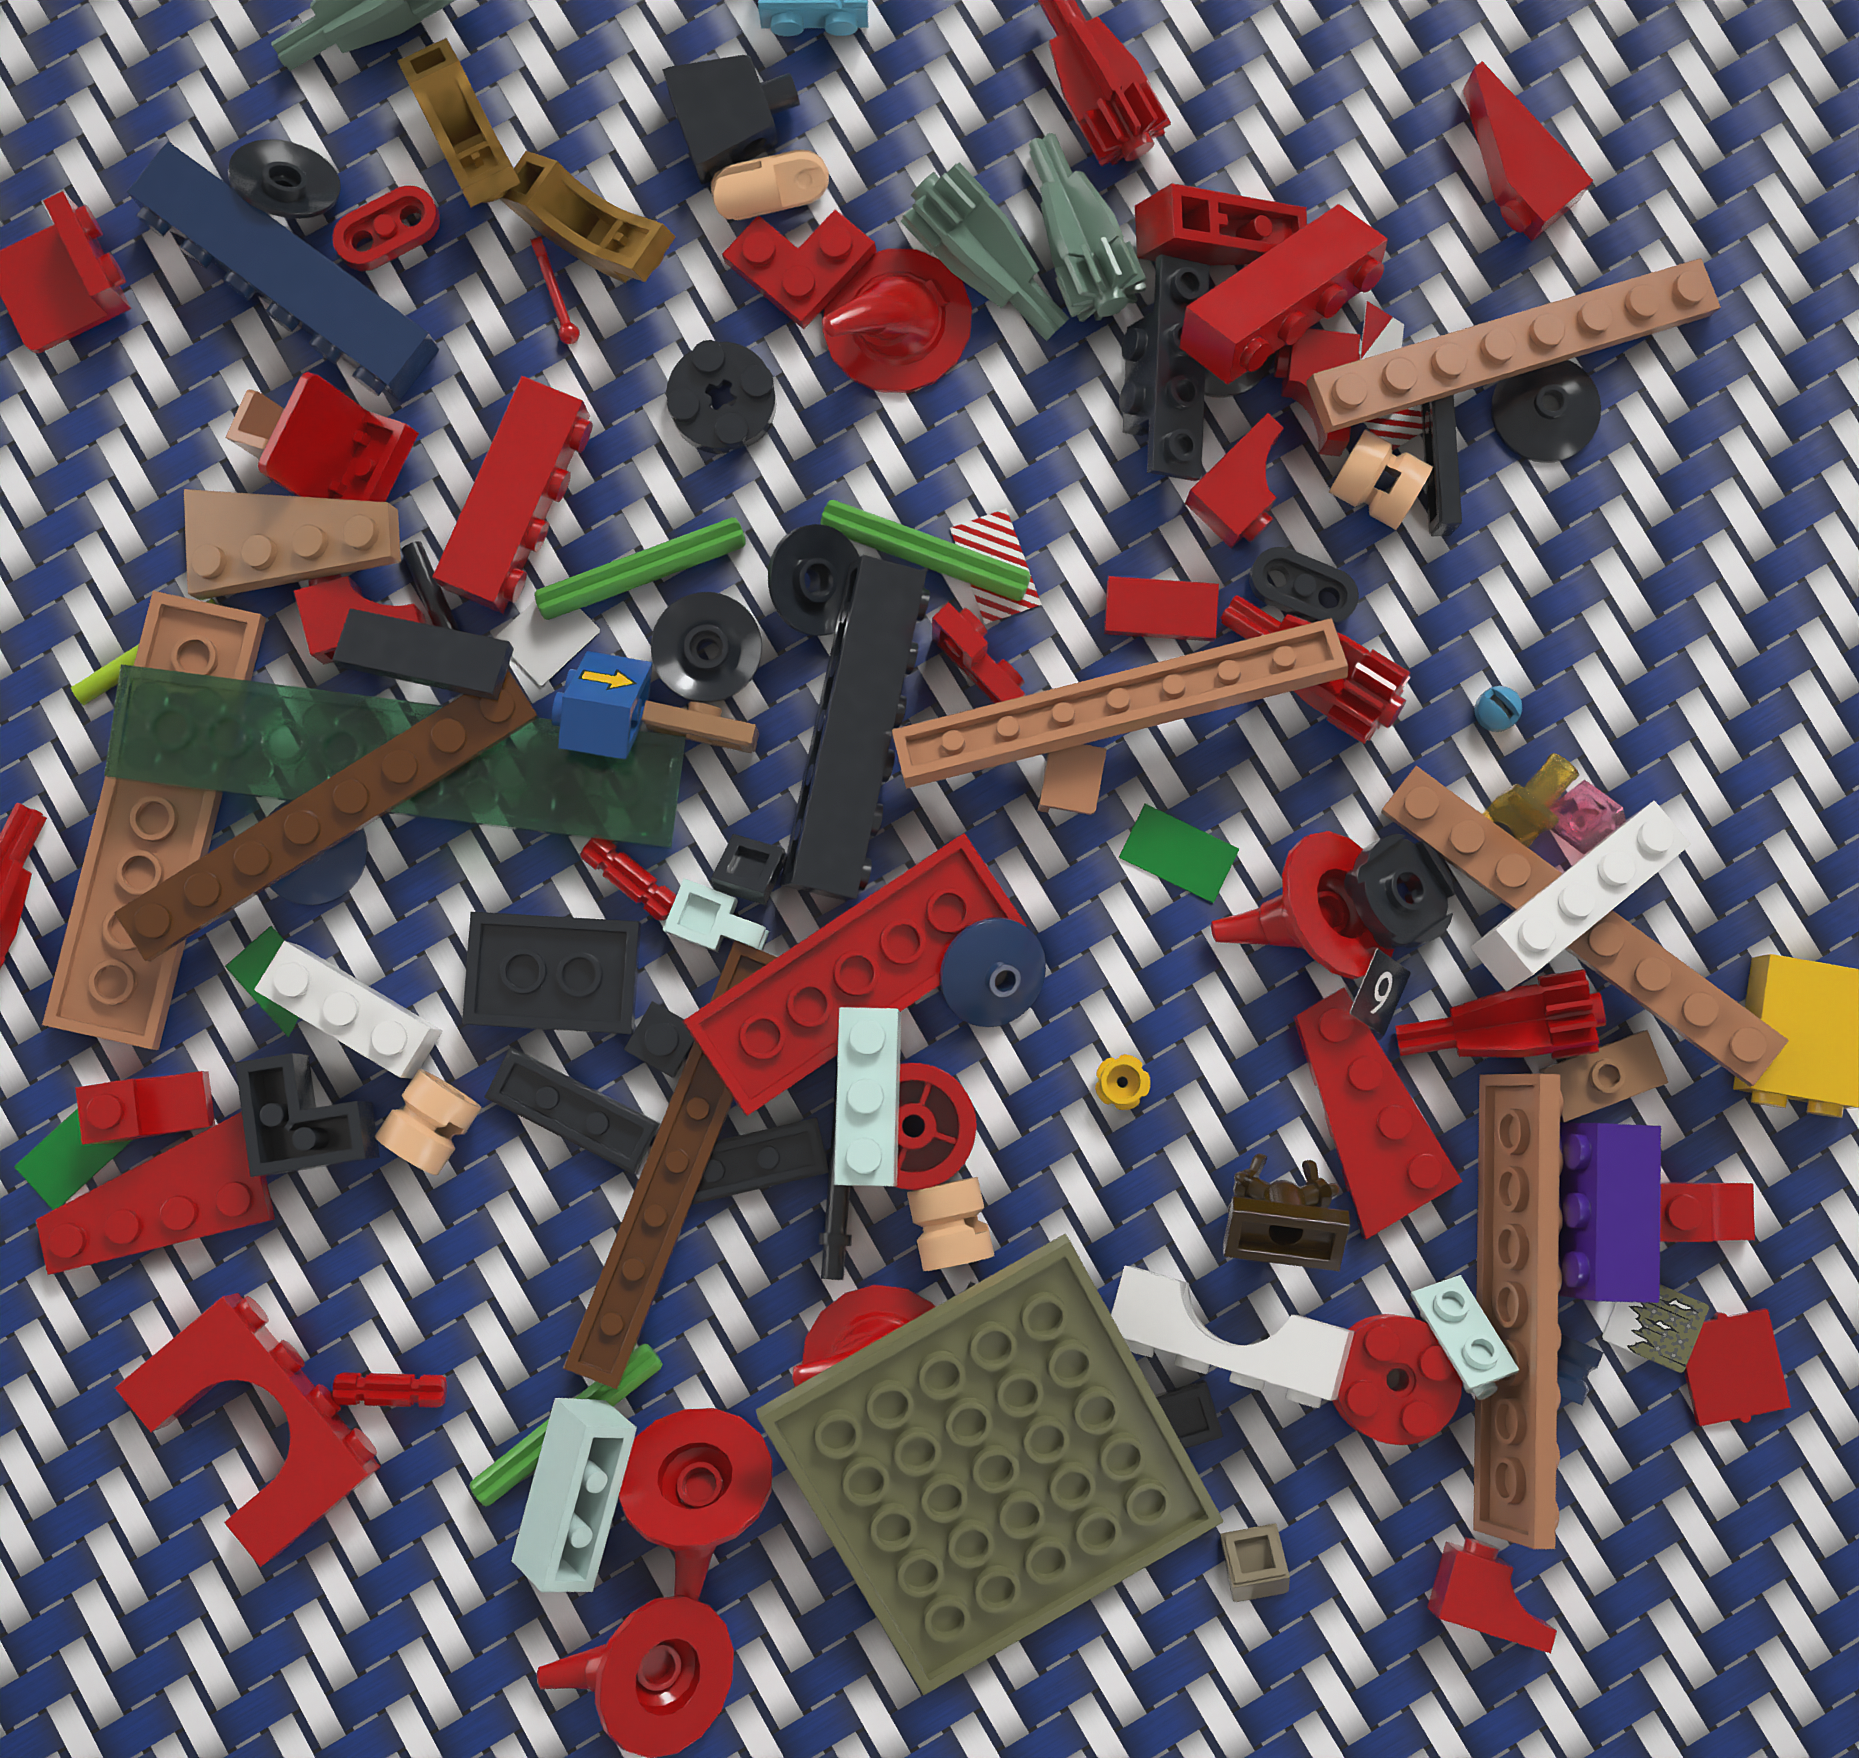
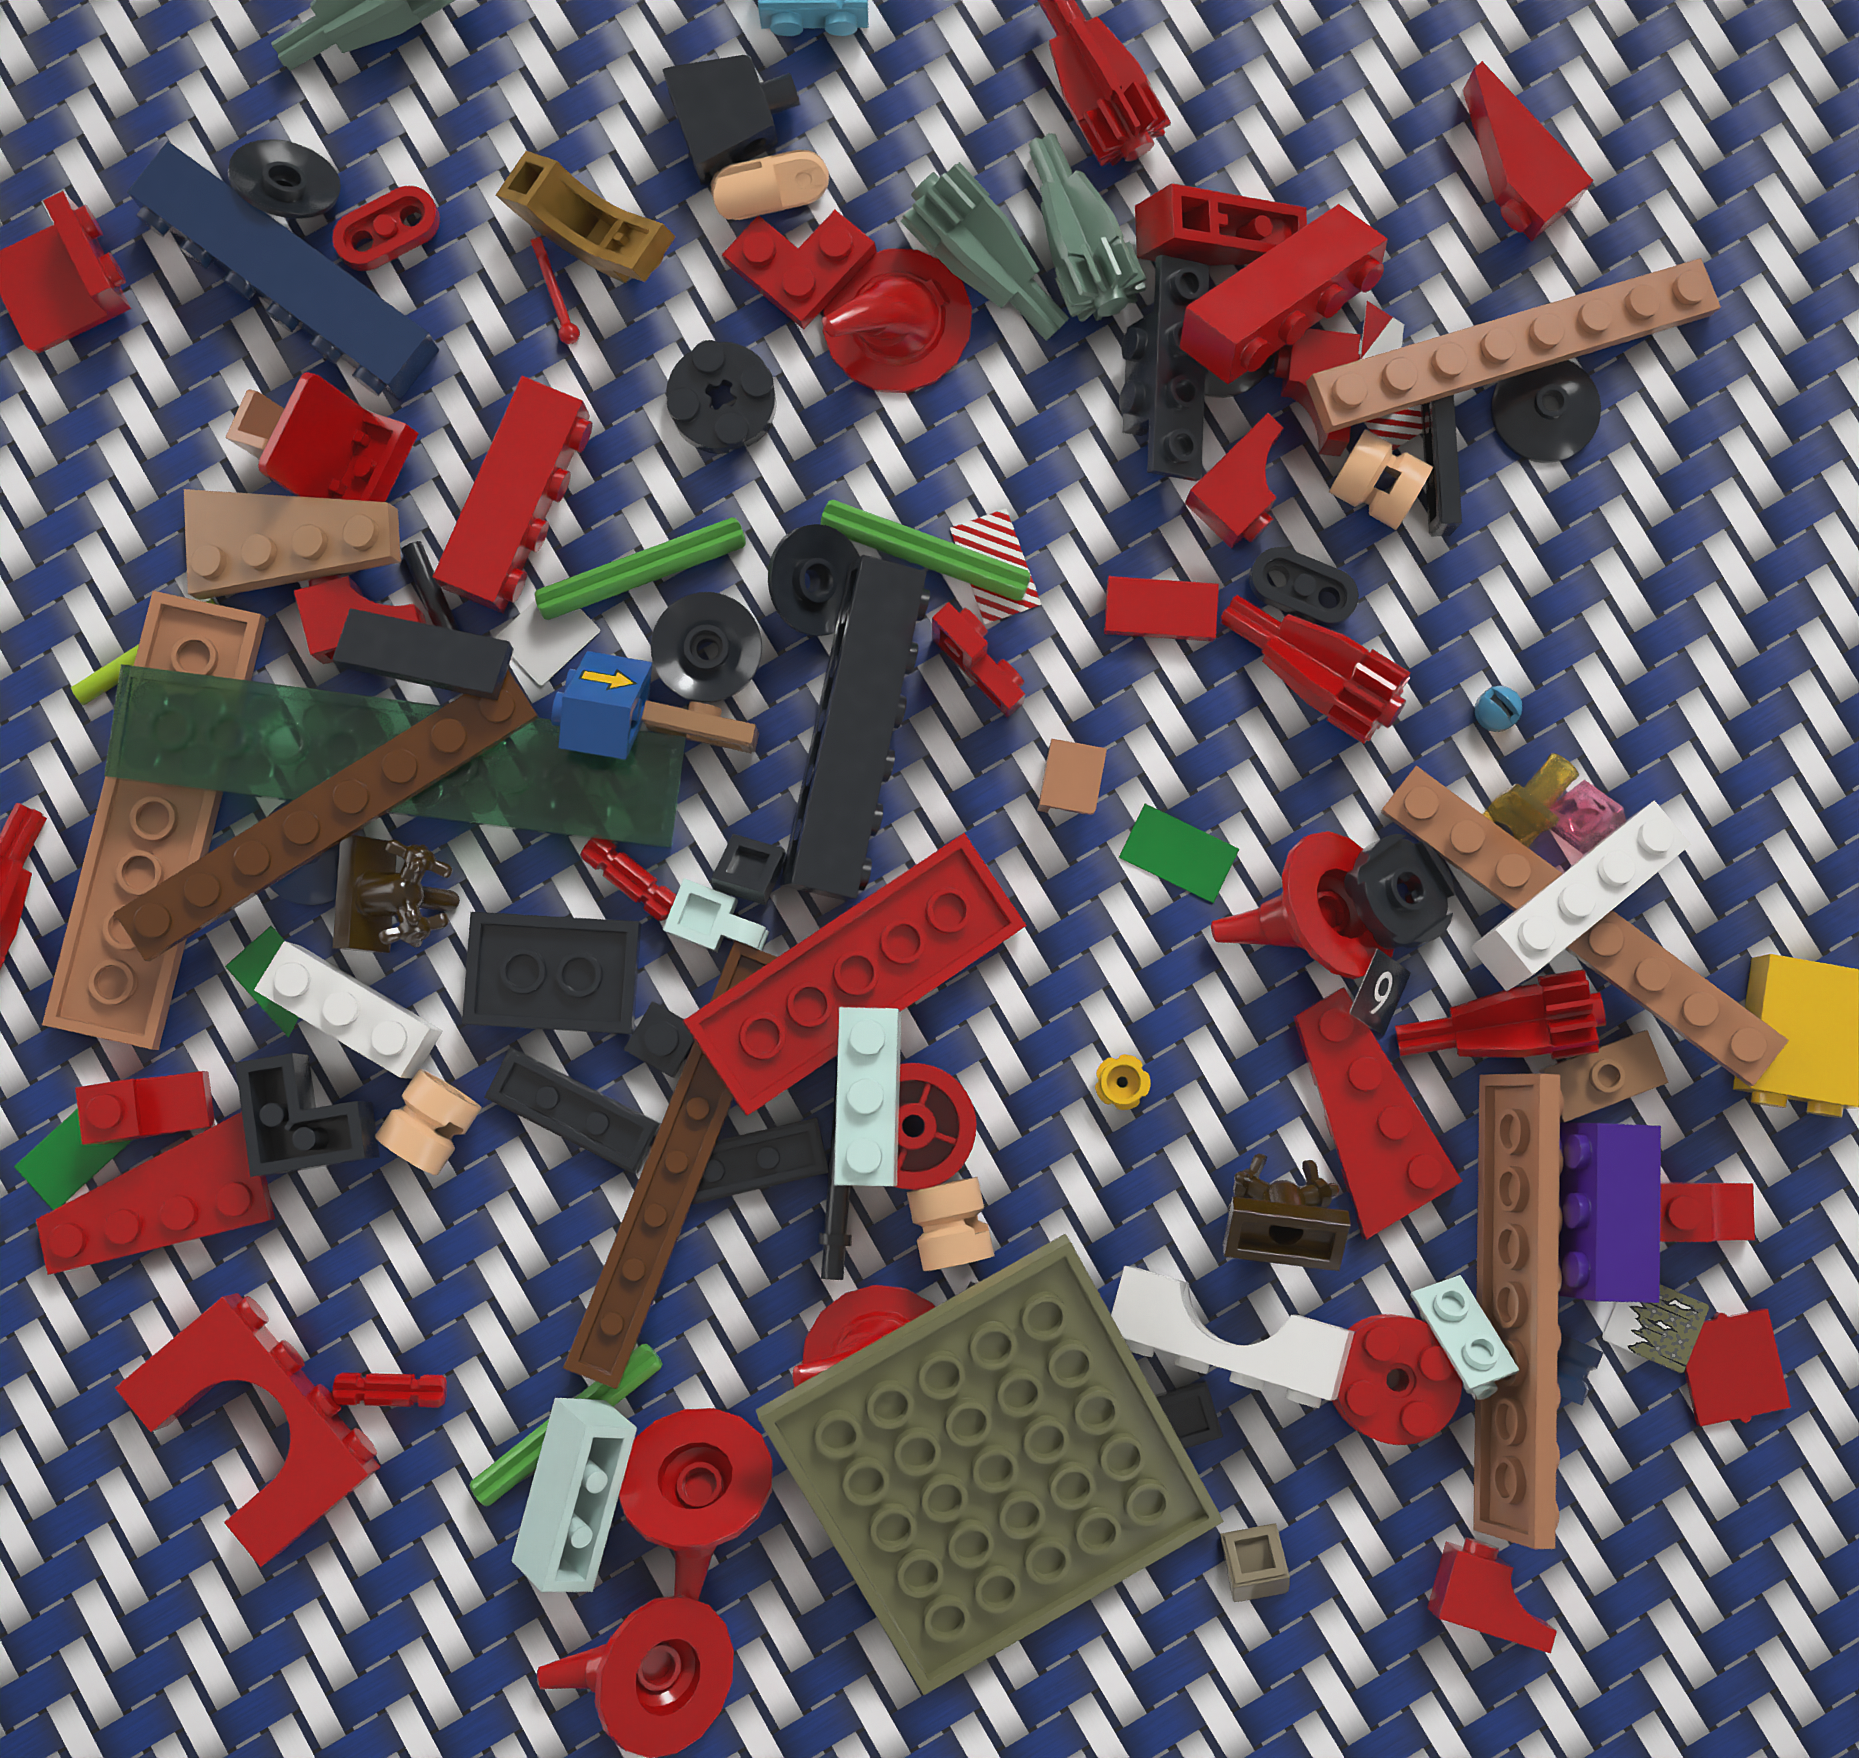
pearl gold arch [398,37,521,207] -> none
nougat plate [892,618,1348,789] -> none
dark blue dish [940,917,1046,1027] -> none
none -> dark brown piece [332,835,460,953]

